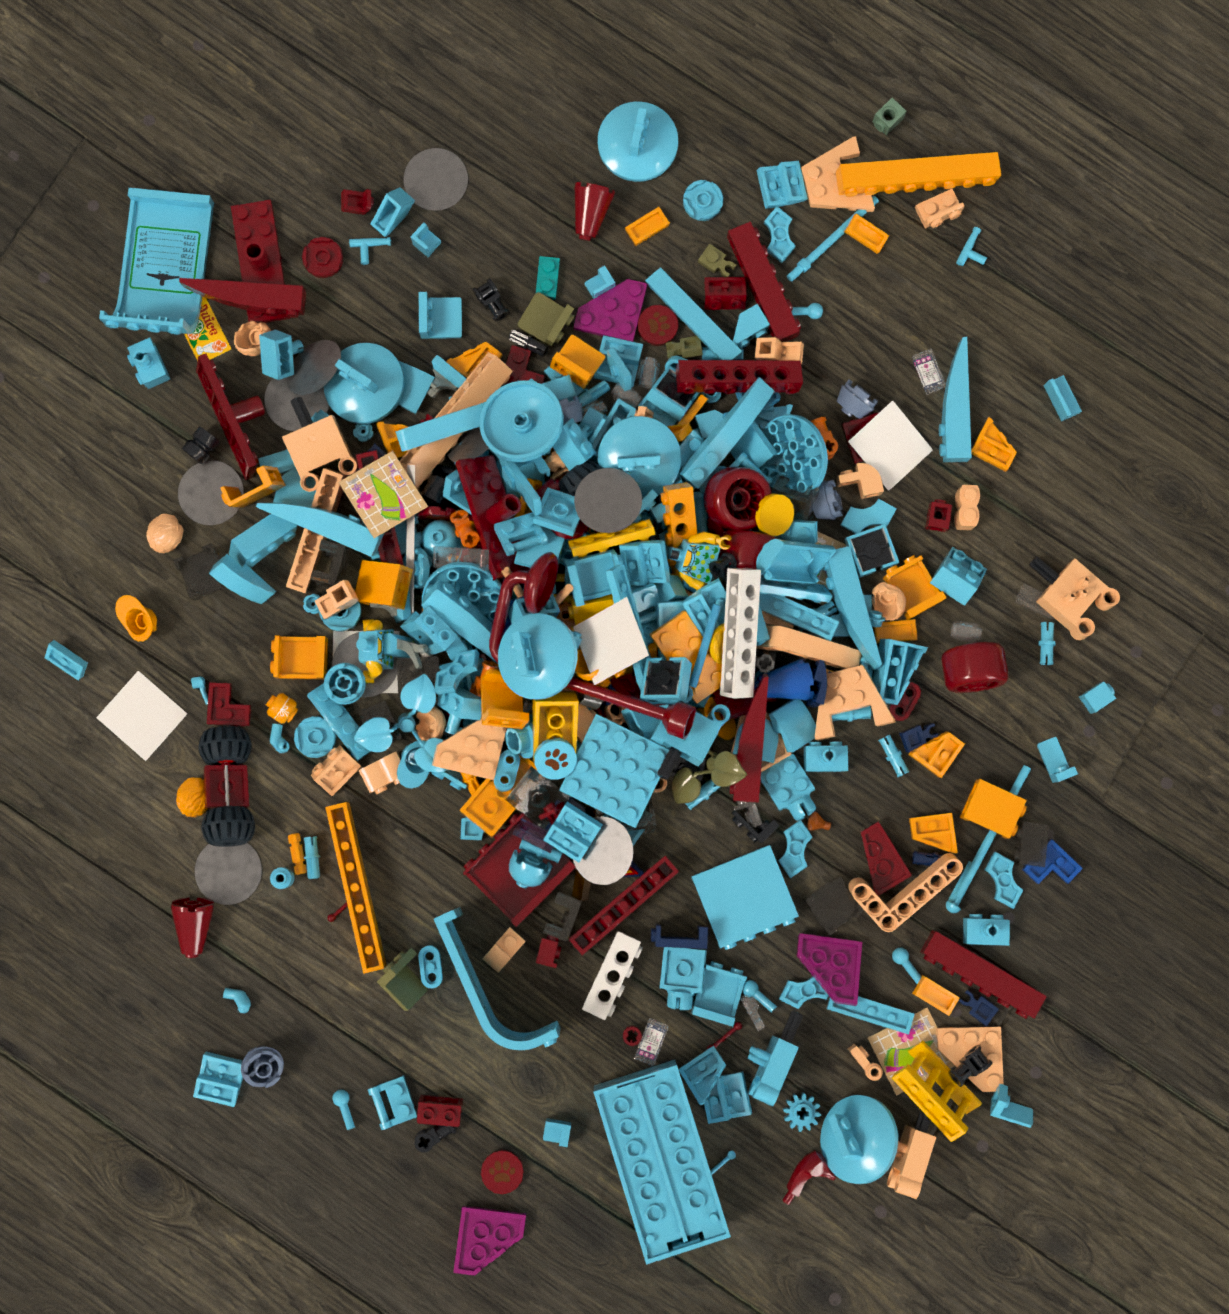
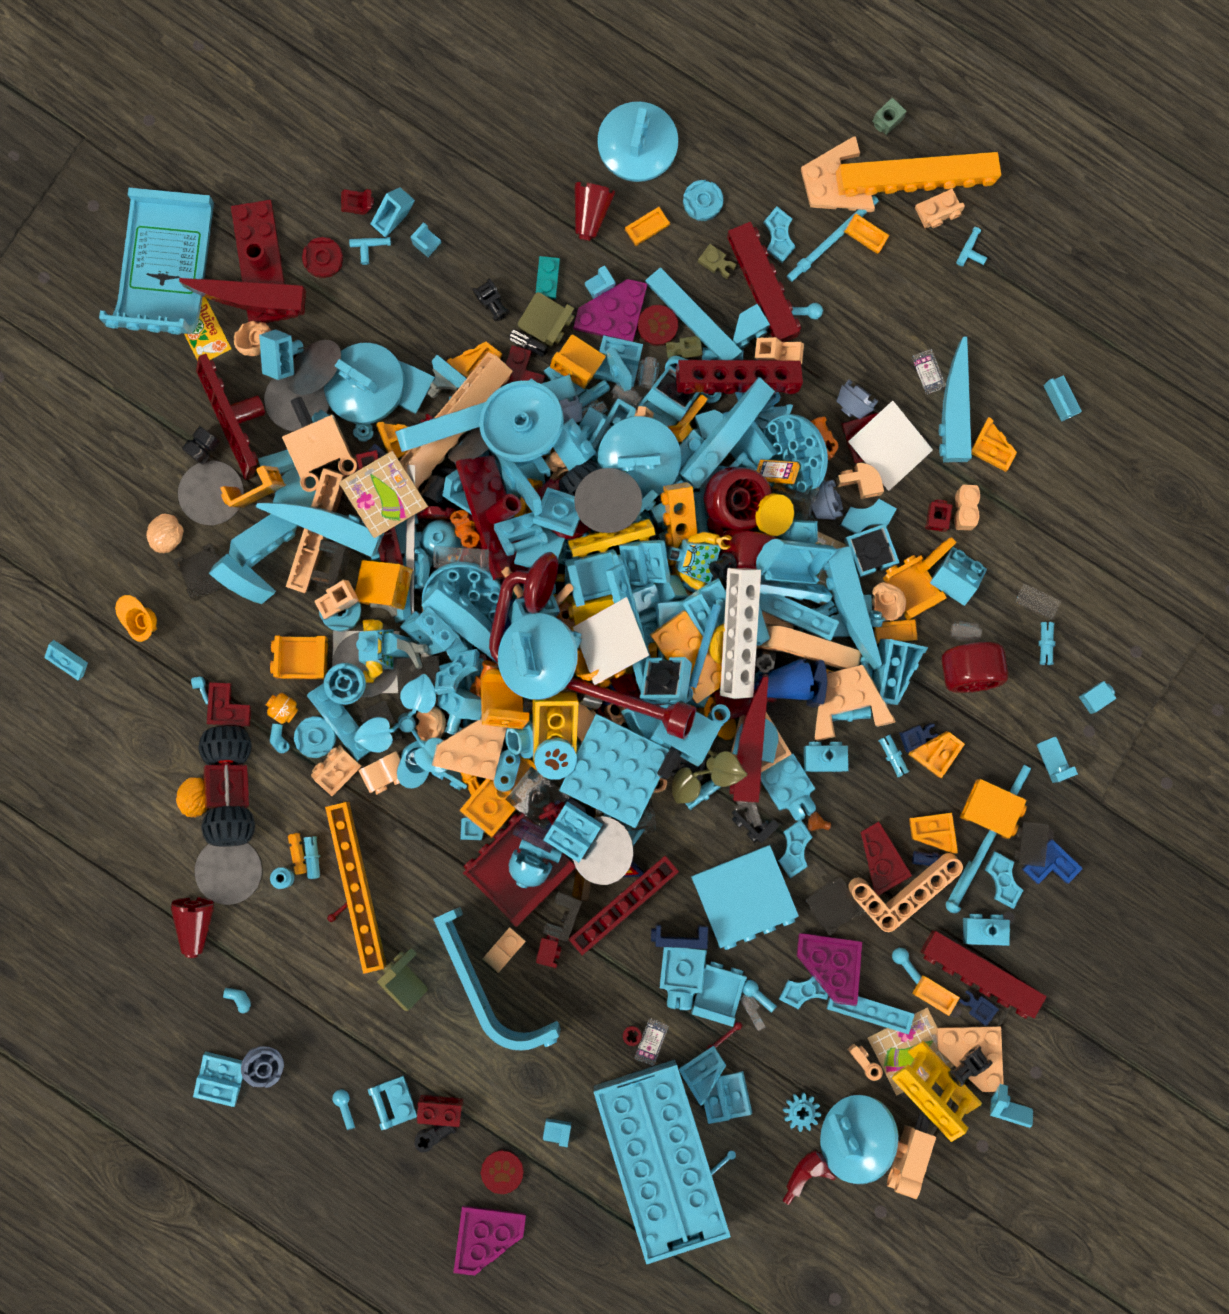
white sticker [96,671,187,761] -> none
medium azure brick [127,338,171,389] -> none
medium azure plate [303,594,320,614] -> none
flat silver sticker [404,148,468,211] -> none
medium azure plate [418,945,443,988] -> none
medium azure bracket [419,292,462,339] -> none
white brick [582,931,643,1020] -> none
dark red bracket [704,277,746,310] -> none
medium azure piece [748,1011,803,1107] -> none
medium azure slope [757,161,808,209] -> none
medium azure slope [769,699,816,752] -> none
dark red plate [889,682,921,721] -> none
light nougat piece [1029,557,1120,640] -> none
none -> tile [756,460,800,484]
none -> light orange tile [917,537,957,574]

